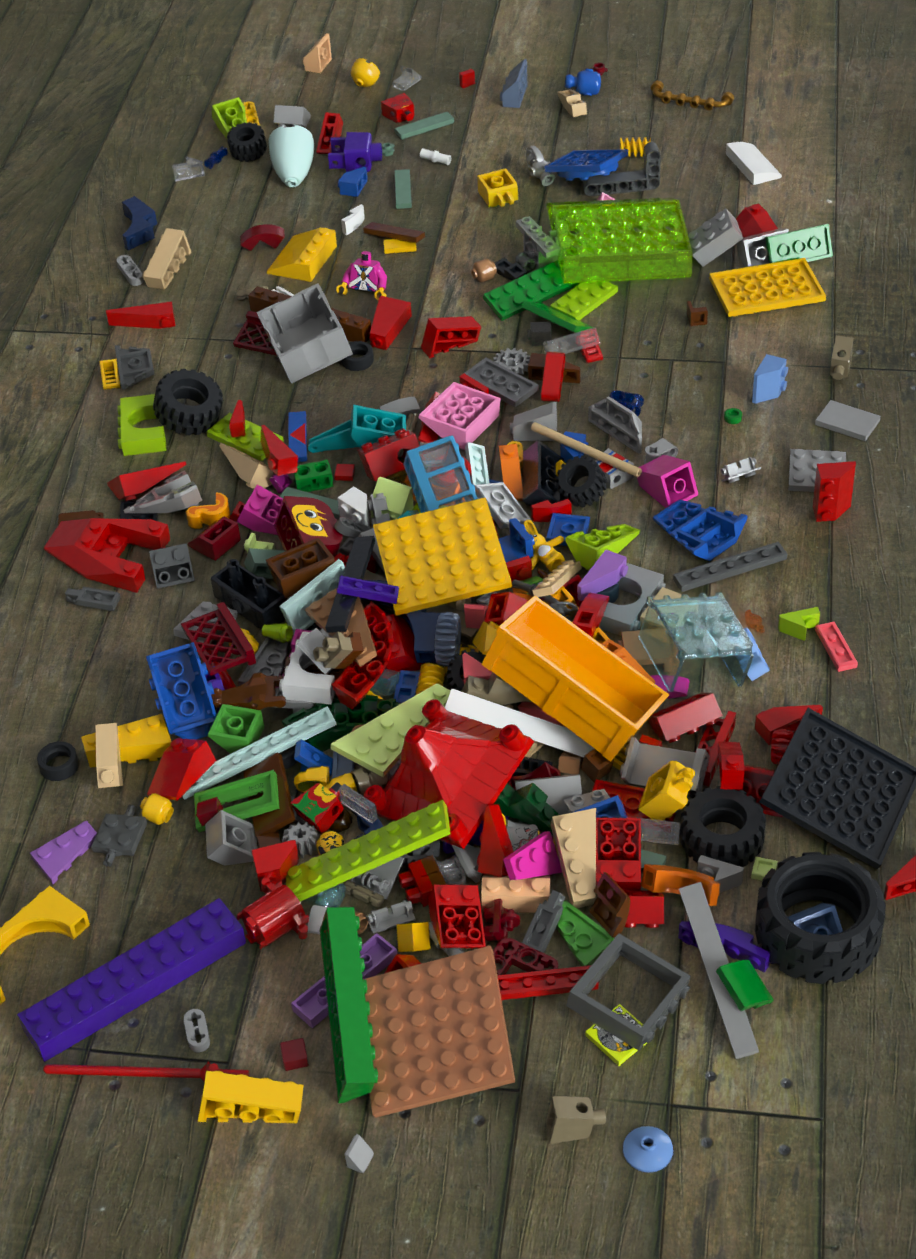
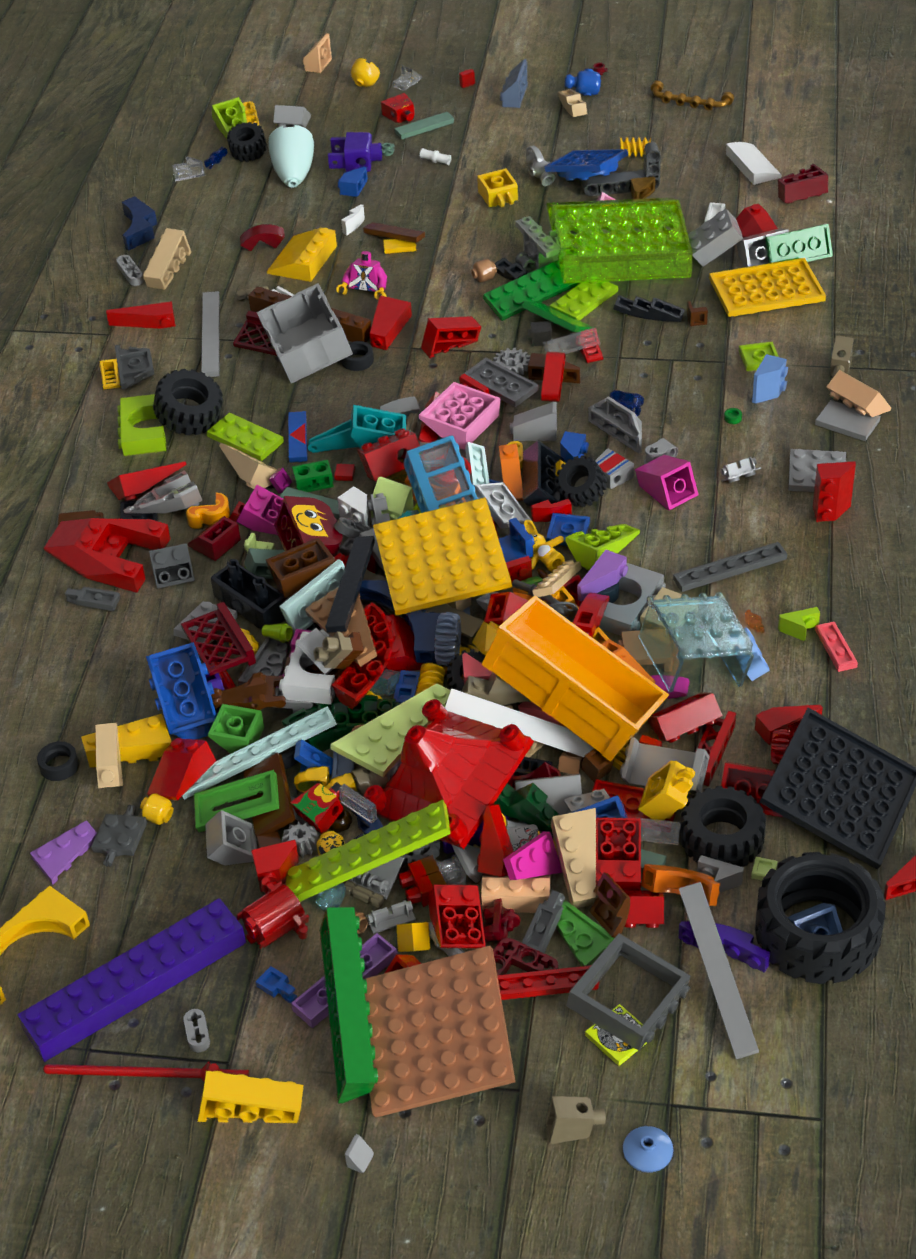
dark red piece [196,797,223,826] -> none
red slope [229,400,246,437] -> none
red slope [260,425,298,476] -> none
dark red piece [280,1038,309,1071] -> none
light grey slope [307,905,330,934] -> none
red slope [316,112,343,154] -> none
dark purple tile [337,576,399,604] -> none
sand green tile [395,169,412,209] -> none
coral slope [464,603,488,629] -> none
tan piece [531,422,642,477] -> none
blue wedge [653,500,747,561] -> none
green slope [716,960,774,1012] -> none
red slope [718,742,745,790] -> none
none -> light grey tile [202,291,220,377]
none -> blue plate [255,966,297,1003]
none -> black slope [613,295,685,322]
none -> pearl gold slope [631,177,655,205]
none -> white tile [705,202,725,222]
none -> lime tile [738,342,779,371]
none -> dark red wedge [778,164,828,203]
none -> light nougat slope [826,370,891,417]

